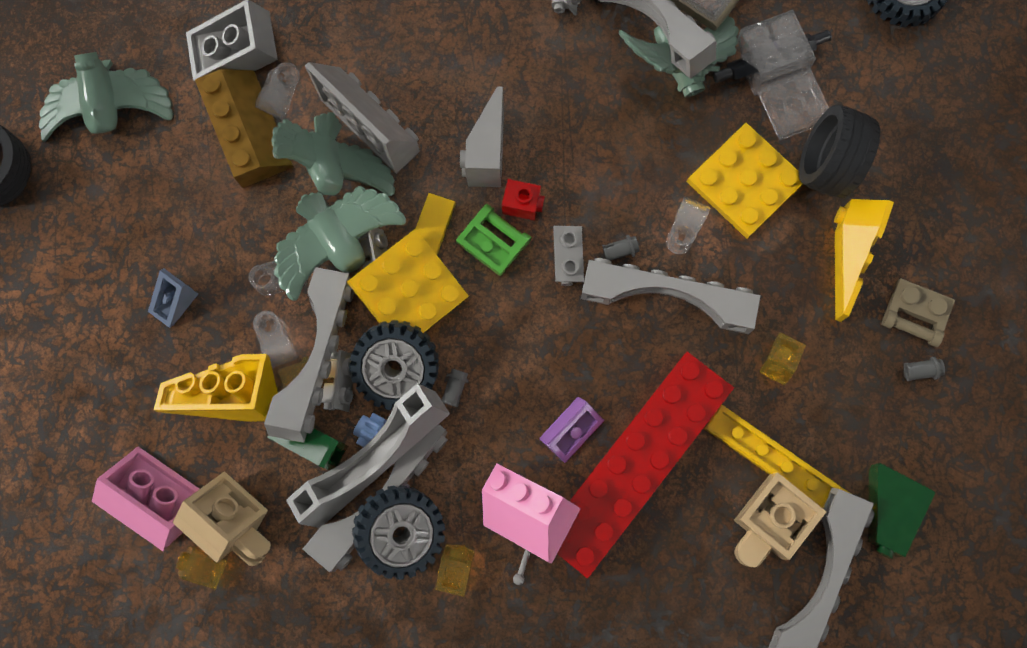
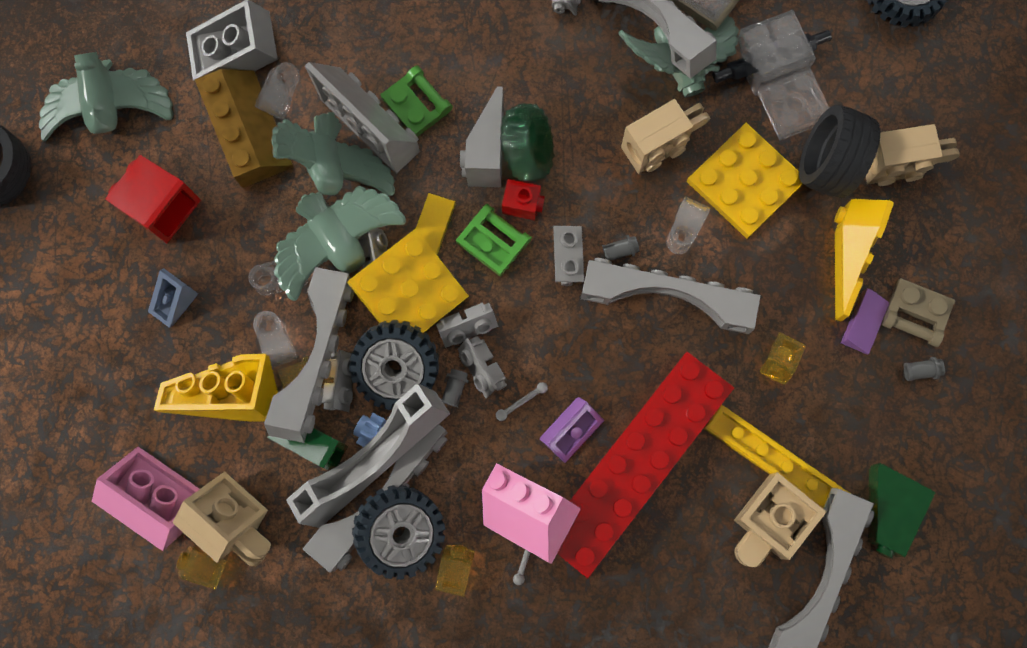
none -> red slope [105,155,201,244]
none -> bright green plate [380,65,453,137]
none -> light grey hinge [436,302,498,348]
none -> light grey hinge [457,336,507,398]
none -> light grey hinge [496,382,548,421]
none -> clear green gear [500,103,555,181]
none -> tan brick [621,99,710,174]
none -> medium lavender slope [841,288,889,355]
none -> tan brick [866,124,960,186]

